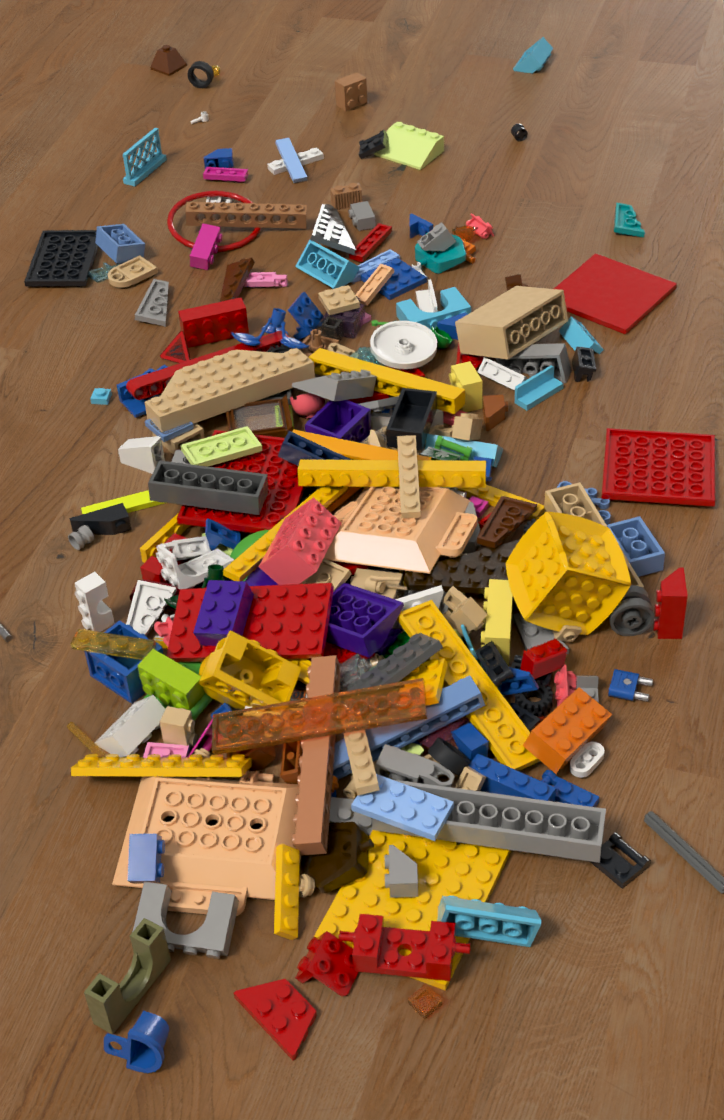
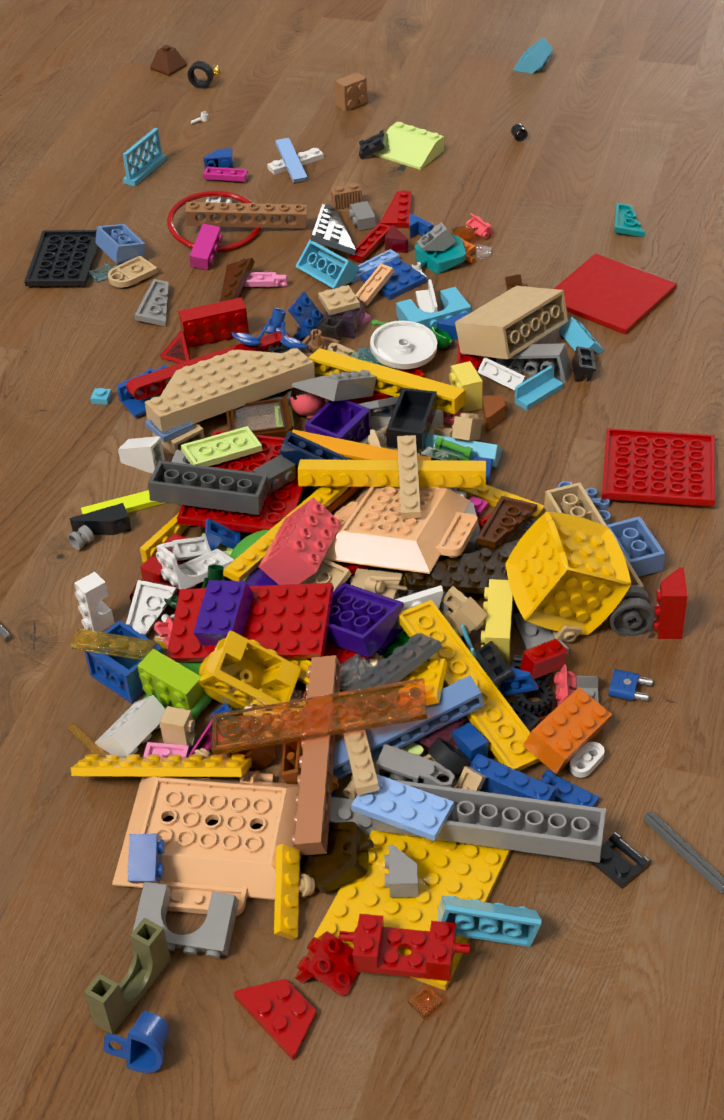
none -> dark grey brick [253,455,296,495]
none -> red wing [380,190,412,228]
none -> dark red slope [385,225,408,253]
none -> clear plate [476,244,492,259]

